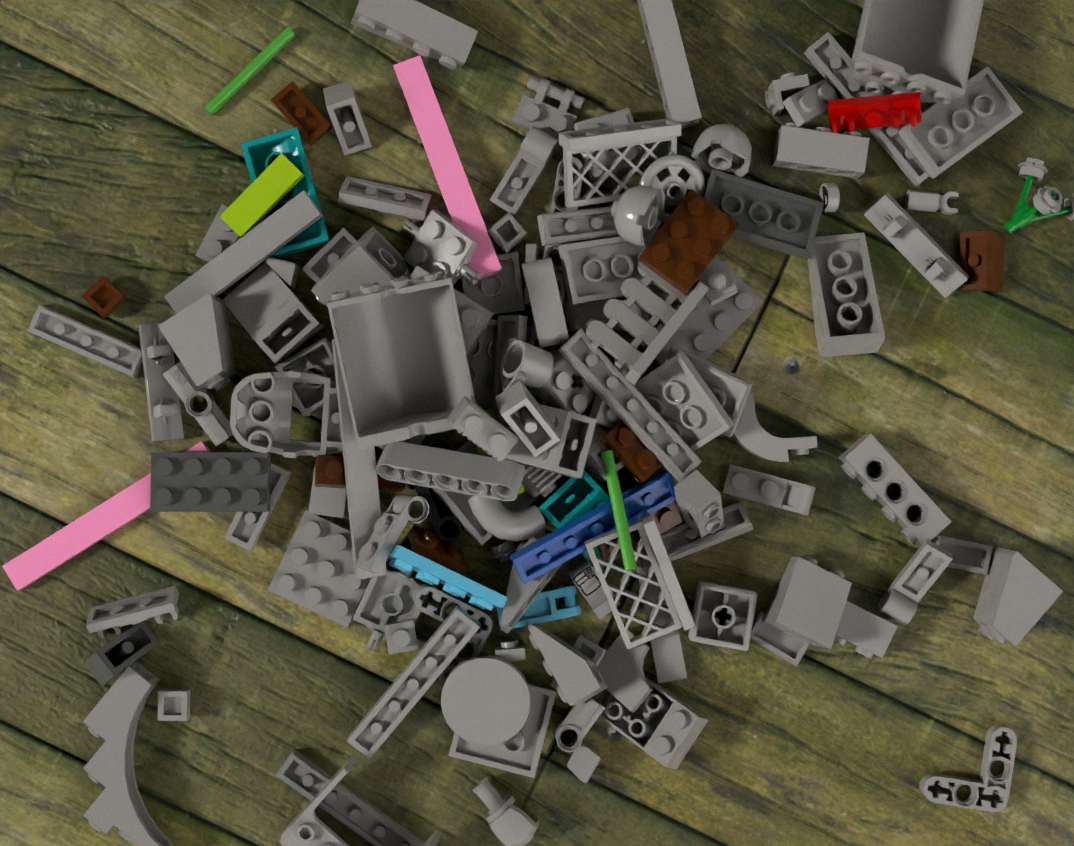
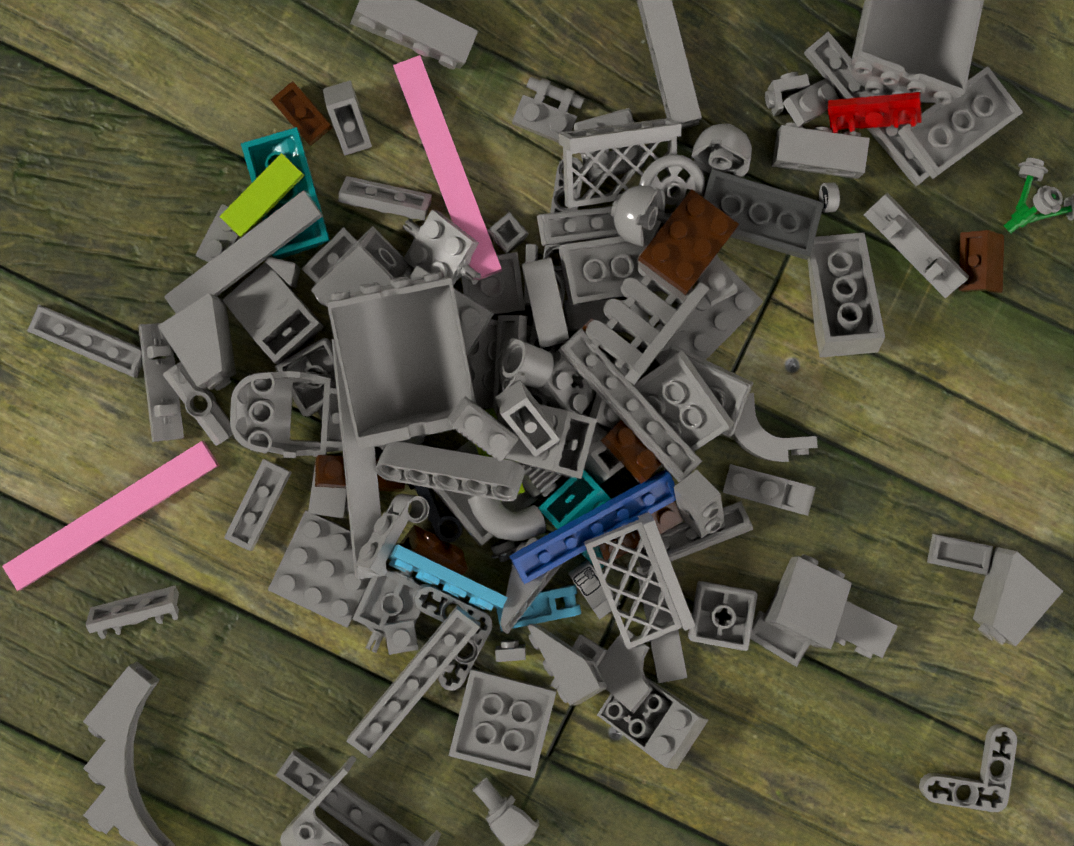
reddish brown plate [82,276,127,318] -> none
dark grey slope [84,621,159,687] -> none
dark grey plate [150,452,271,512] -> none
light grey plate [158,689,190,721] -> none
bright green bar [204,27,296,116] -> none
light grey tile [441,655,531,745] -> none
light grey plate [489,126,559,217] -> none
light grey piece [555,697,605,752] -> none
light grey slope [567,742,601,784] -> none
bright green bar [601,450,637,571] -> none
light grey brick [838,434,952,545] -> none
light grey plate [877,539,953,626] -> none
light grey bar [904,190,959,215] -> none

